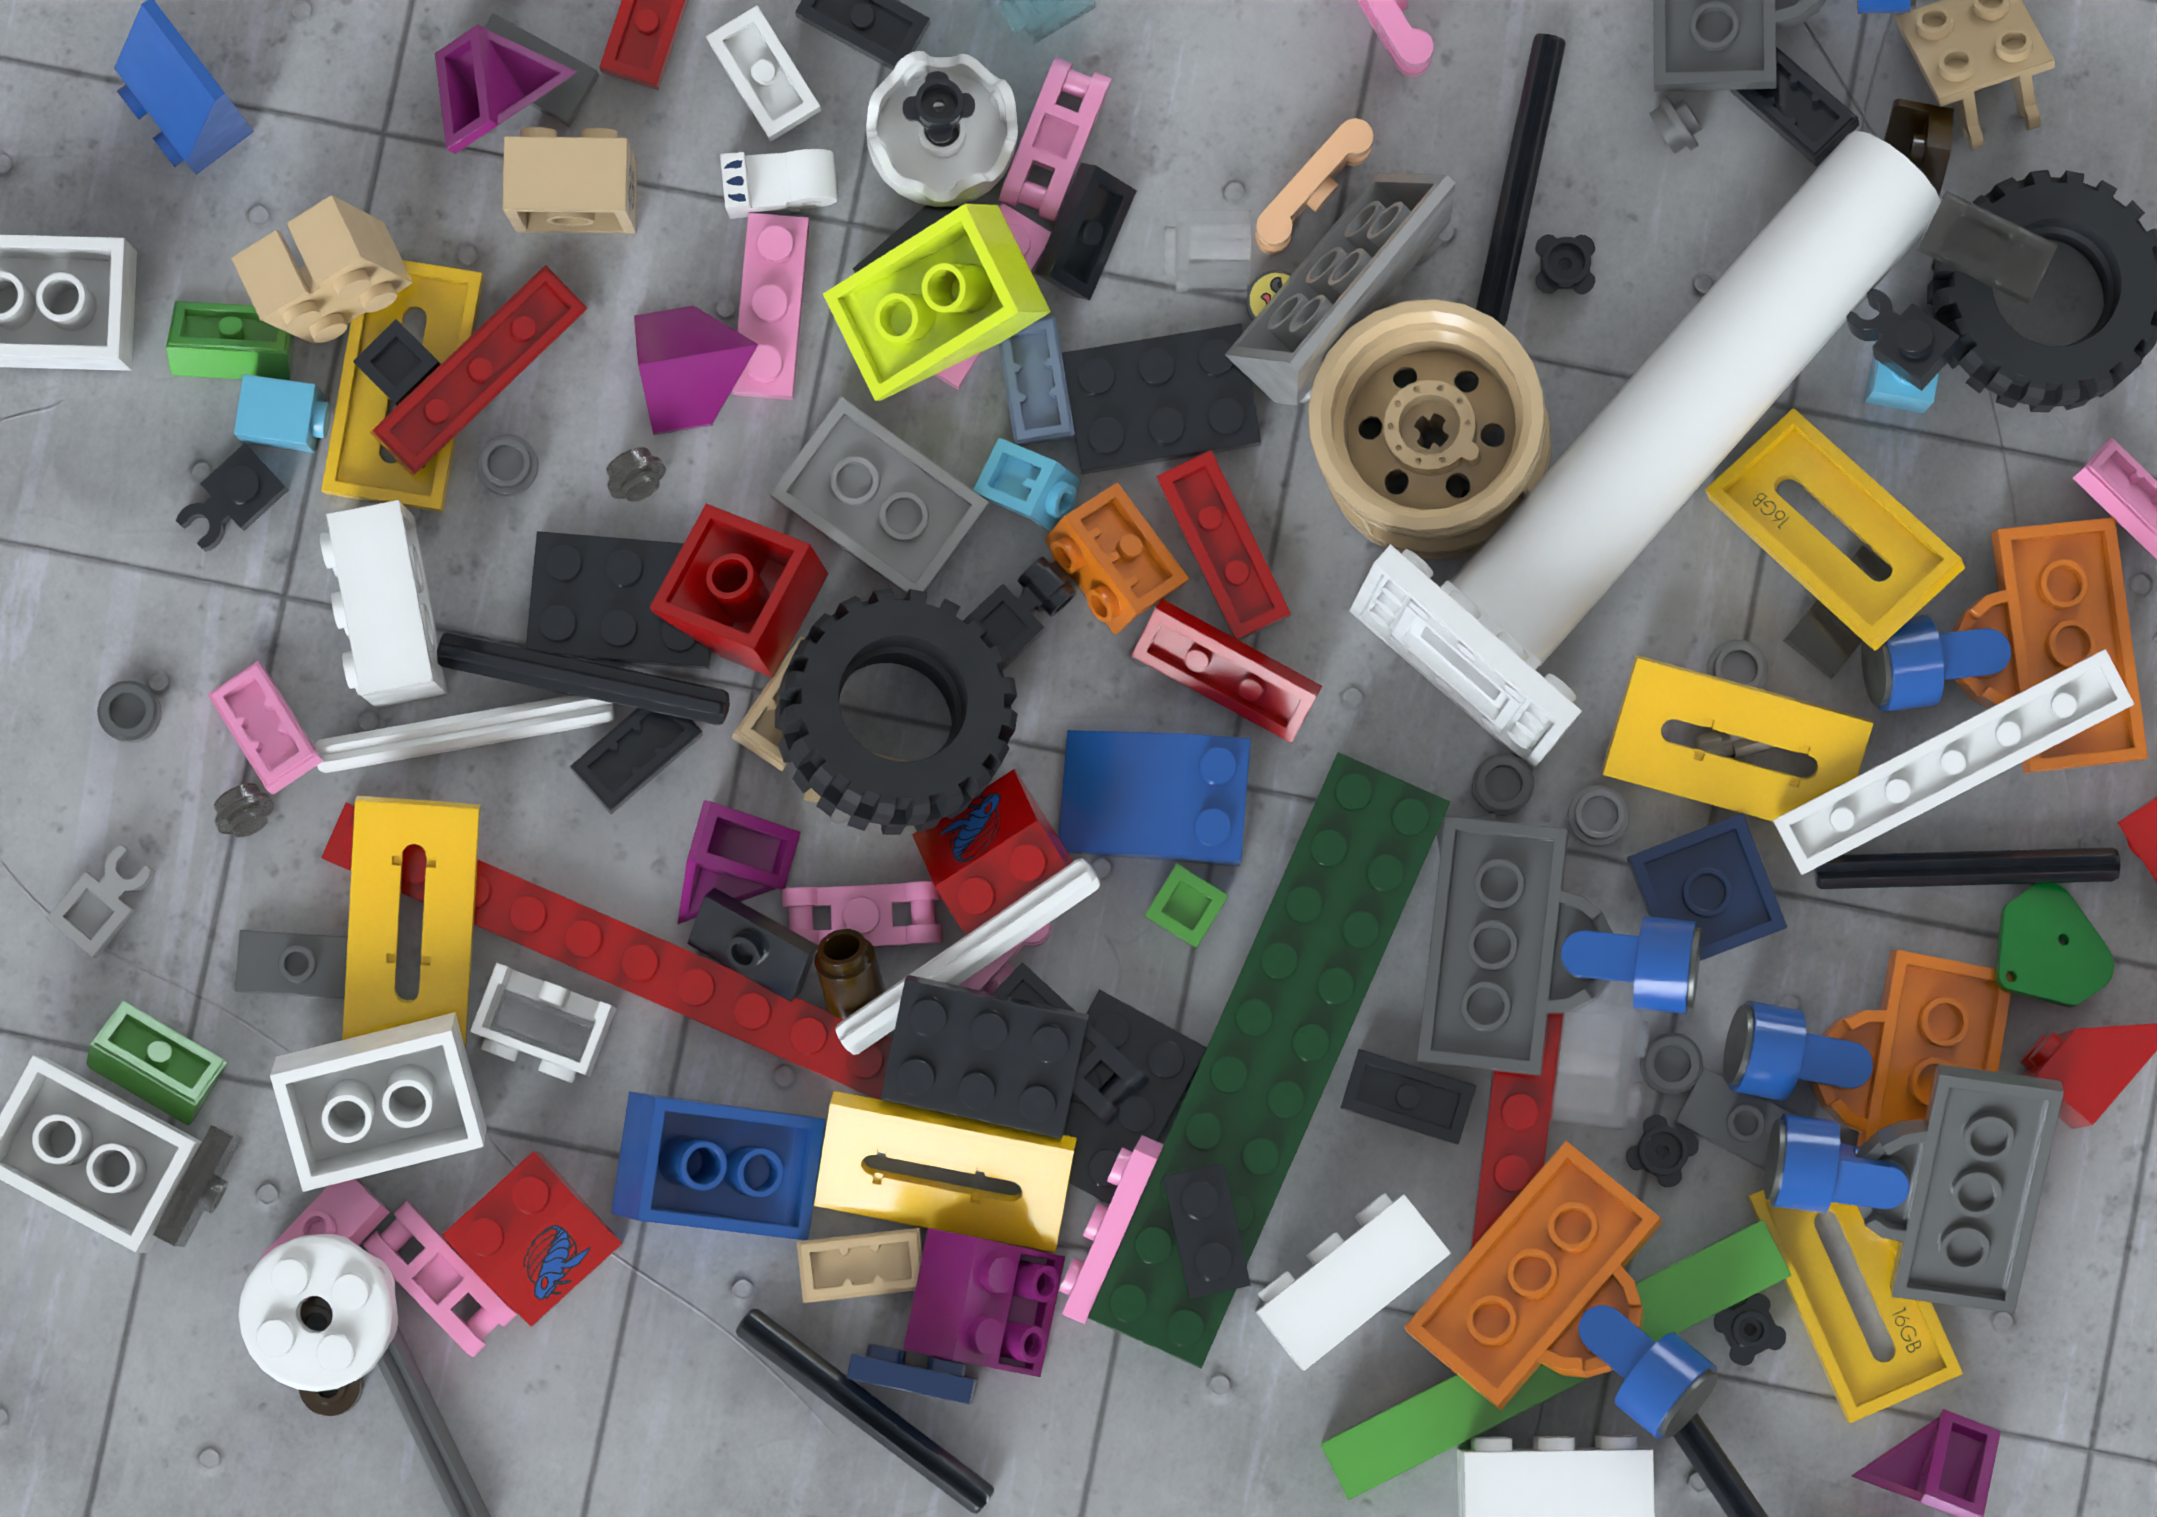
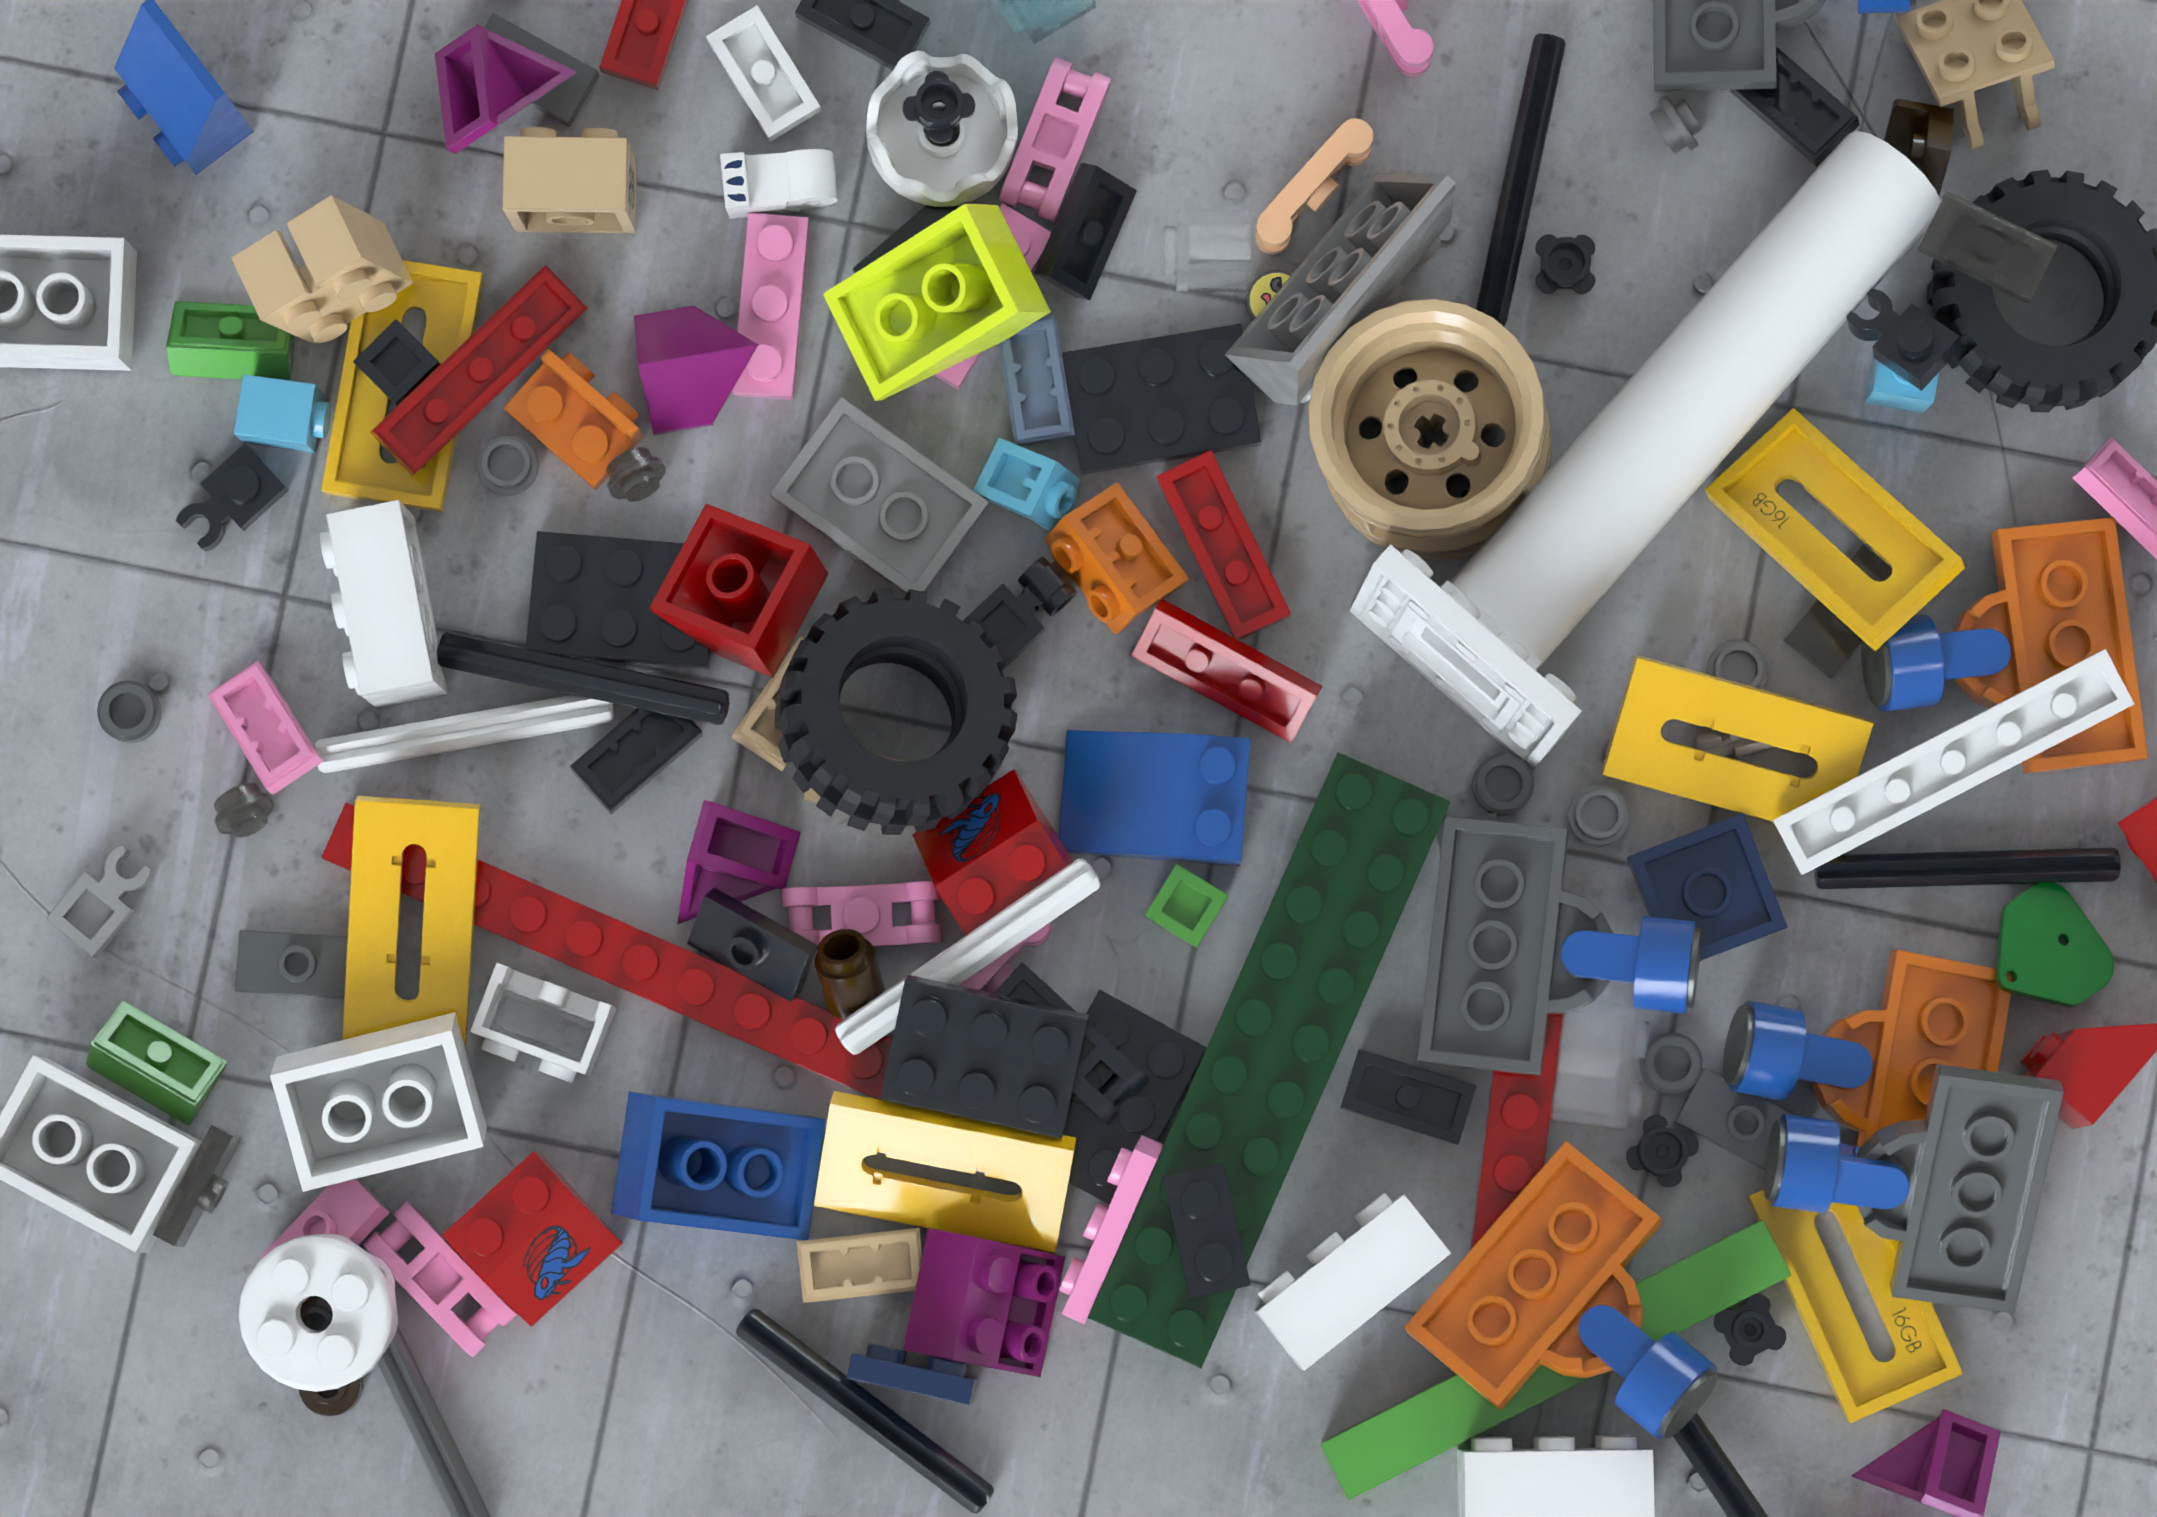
none -> orange bracket [503,349,644,491]

